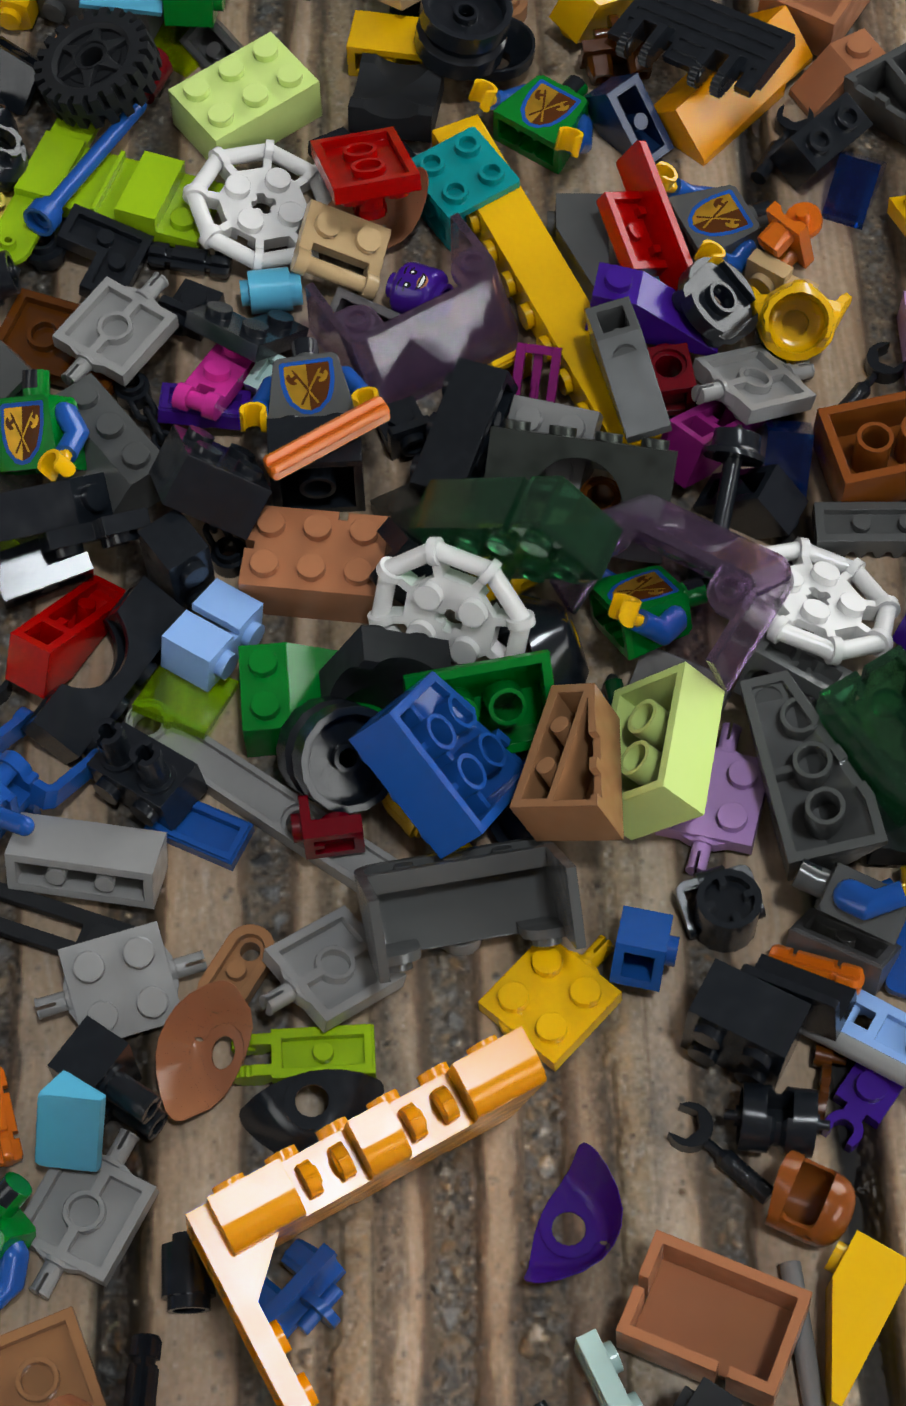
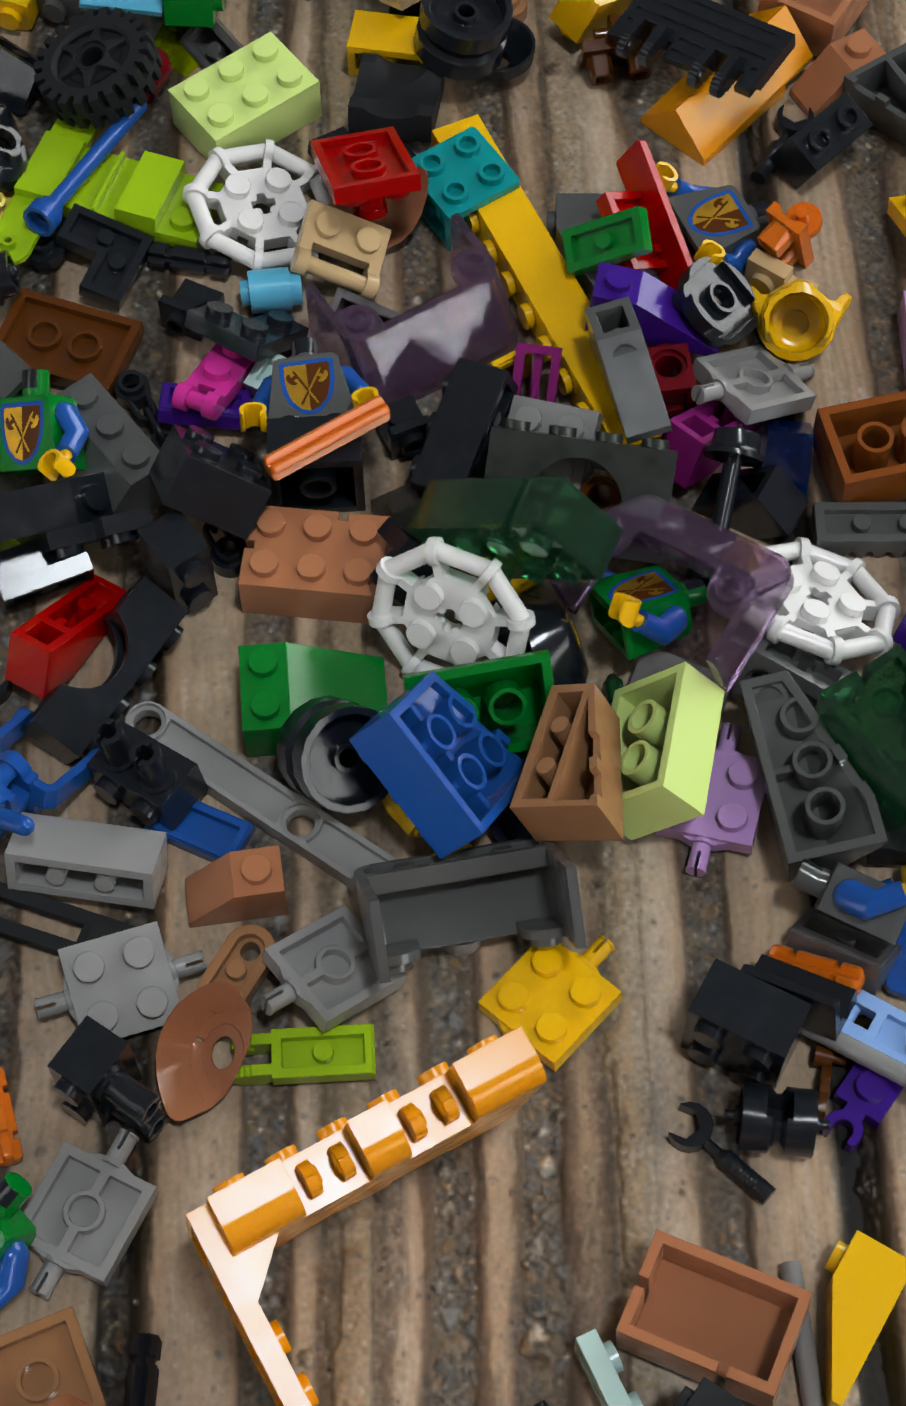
medium azure slope [35,1070,106,1172] -> none
light grey plate [52,272,179,387] -> none
clear neon green piece [132,665,239,740] -> none
light blue piece [161,578,265,693] -> none
black brick [161,1231,216,1314] -> none
black piece [239,1069,384,1153] -> none
blue hips [258,1238,346,1339] -> none
dark red bracket [290,795,365,860] -> none
black brick [319,625,451,709] -> none
dark purple head [385,262,454,325] -> none
torso [467,75,593,174] -> none
dark purple piece [523,1142,623,1283] -> none
dark blue slope [584,73,674,162] -> none
blue brick [609,905,680,992] -> none
black piece [674,864,766,953] -> none
dark orange helmet [764,1150,856,1247] -> none
clear blue slope [822,151,887,230] -> none
black piece [839,342,906,404] -> none
none -> nougat slope [185,845,289,928]
none -> green plate [562,206,653,276]

